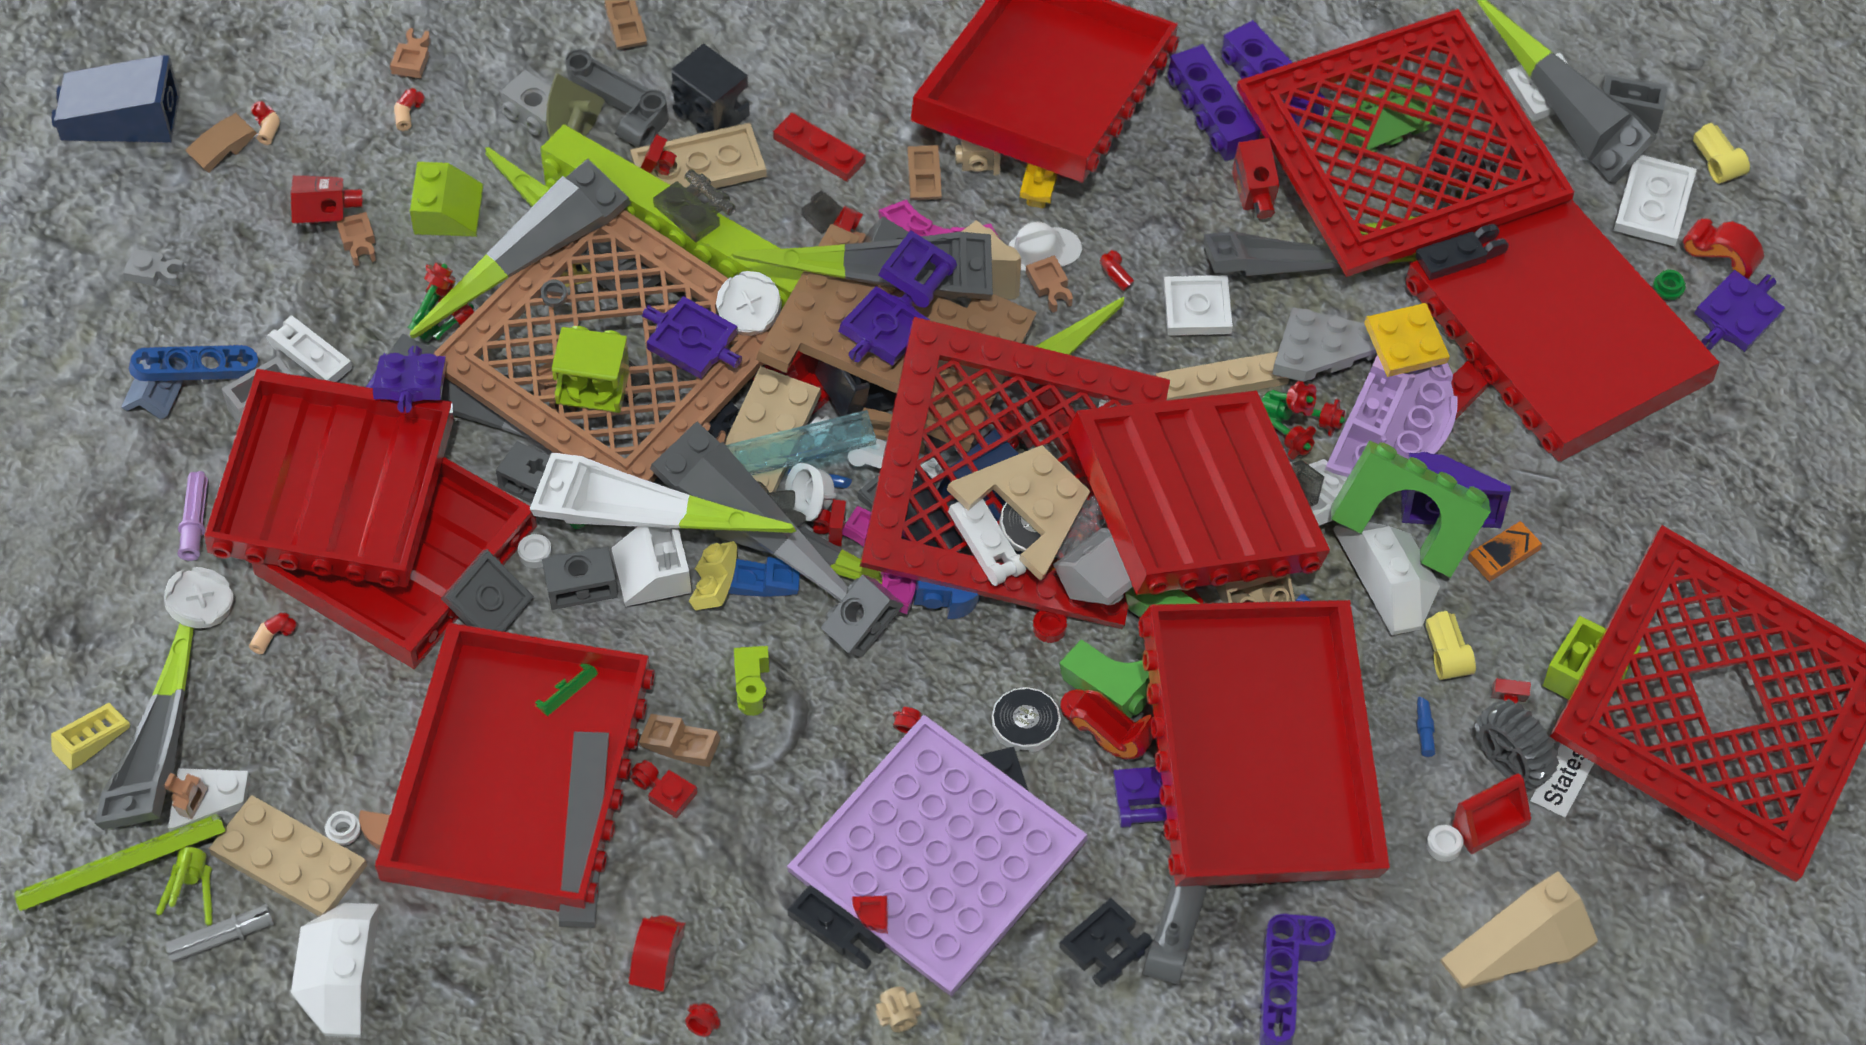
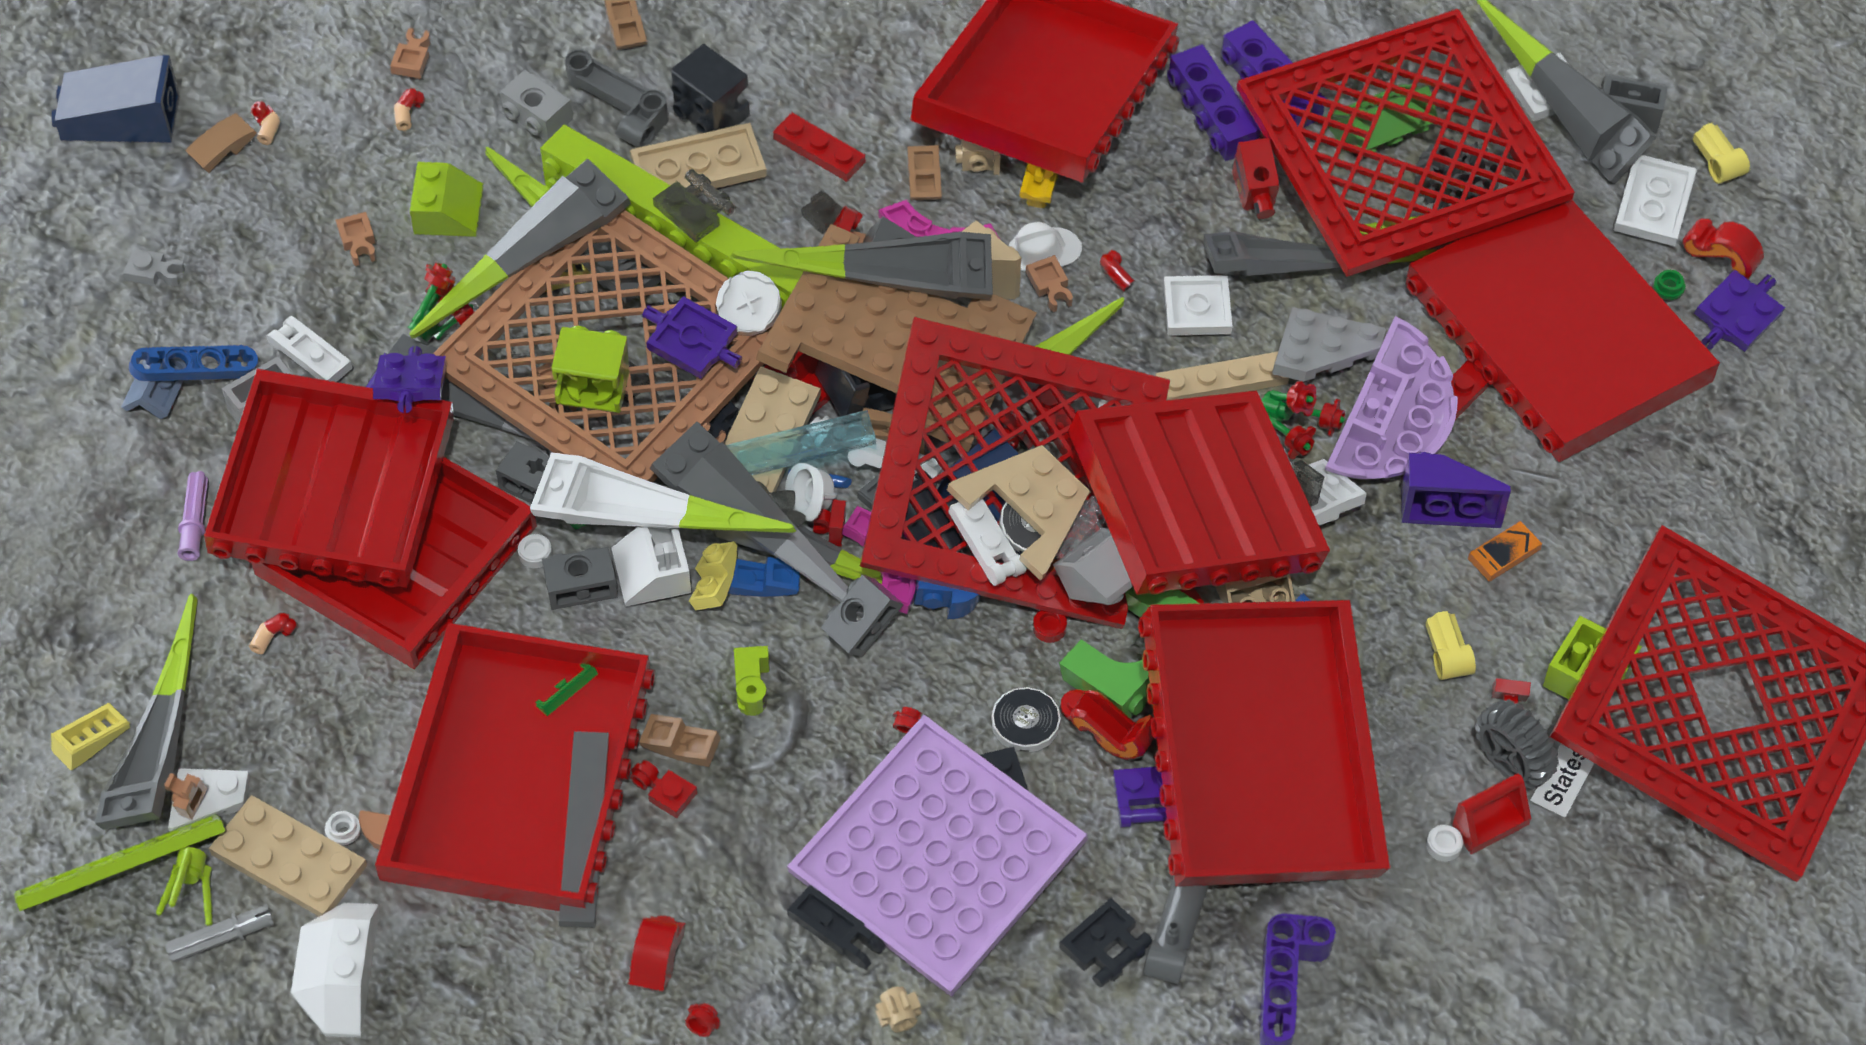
white tile [164,567,234,628] -> none
red torso [291,175,363,223] -> none
dark grey tile [441,549,534,632] -> none
dark grey hinge [541,279,568,308] -> none
olive shield [546,74,605,138] -> none
red tile [640,134,677,176] -> none
dark purple plate [839,286,930,366] -> none
red tile [852,896,888,934] -> none
dark purple plate [878,230,957,308] -> none
bright green arch [1331,440,1491,578] -> none
white wedge [1333,522,1440,635] -> none
yellow plate [1364,303,1450,377] -> none
black hinge [1415,224,1509,280] -> none
blue piece [1416,697,1435,757] -> none
tan wedge [1440,871,1598,989] -> none

